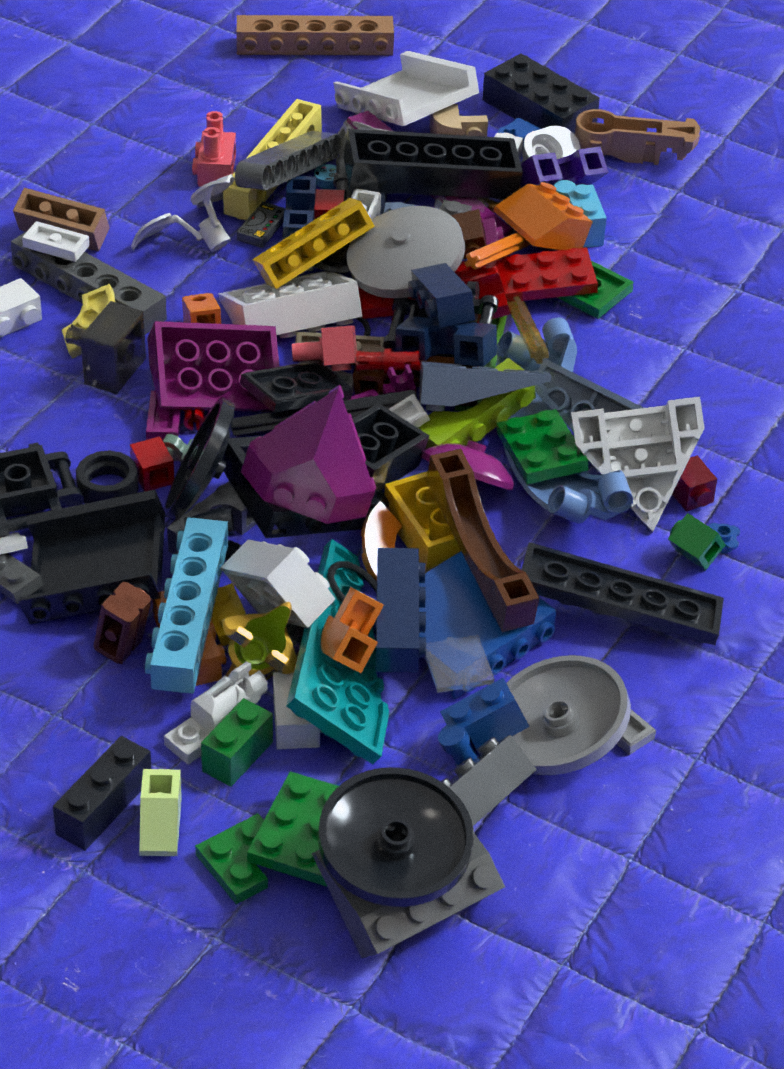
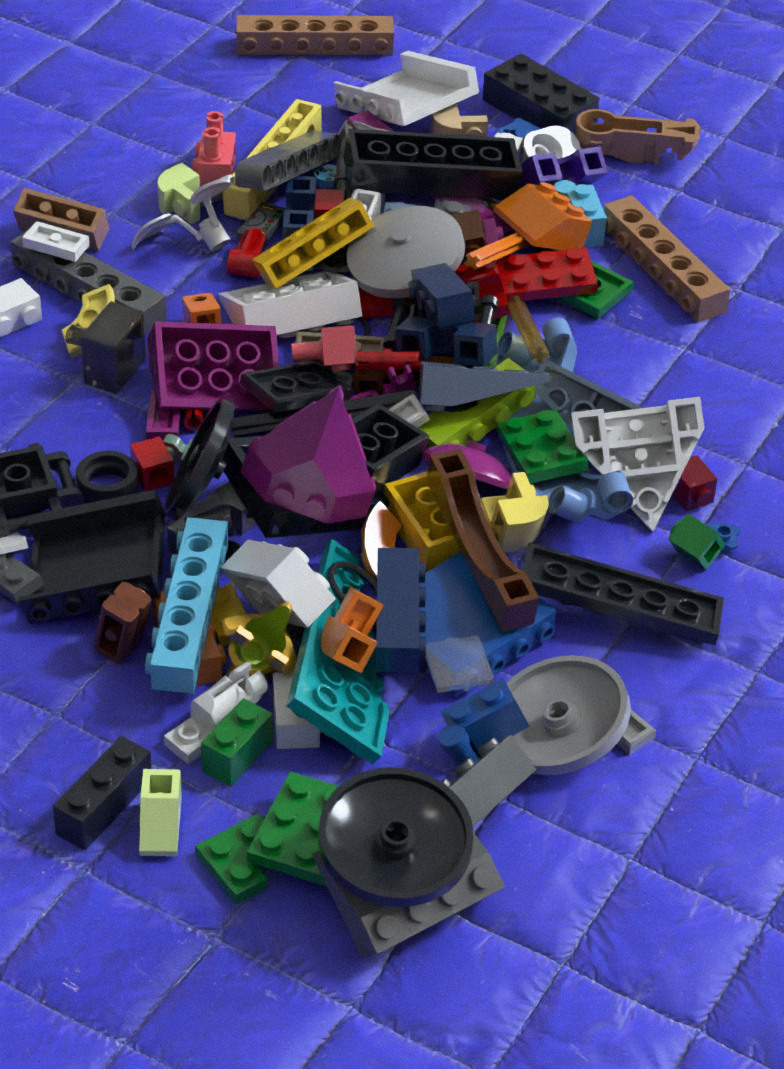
none -> yellowish green brick [158,163,200,224]
none -> red piece [227,227,267,278]
none -> light yellow brick [481,472,549,554]
none -> medium nougat brick [603,195,730,323]

